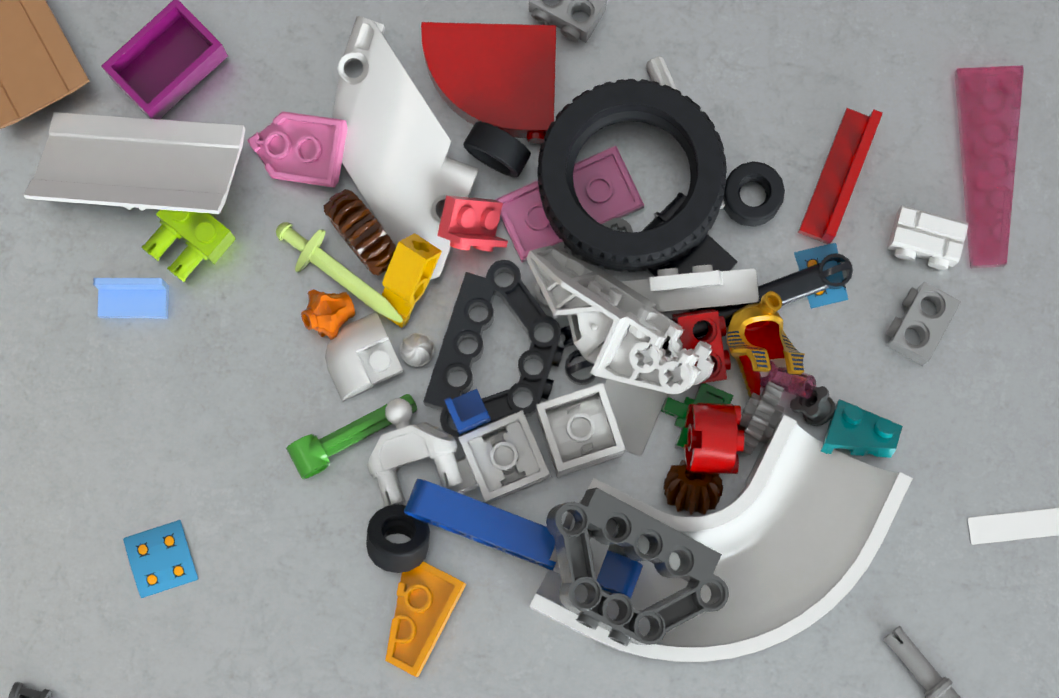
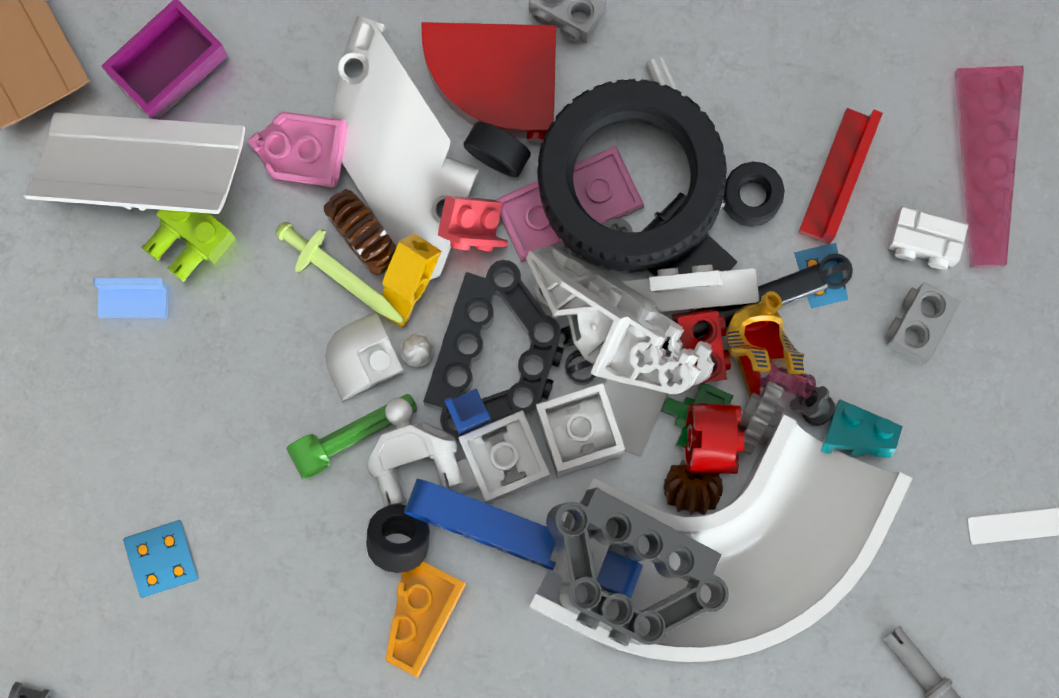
orange rock [301,289,355,340] -> none

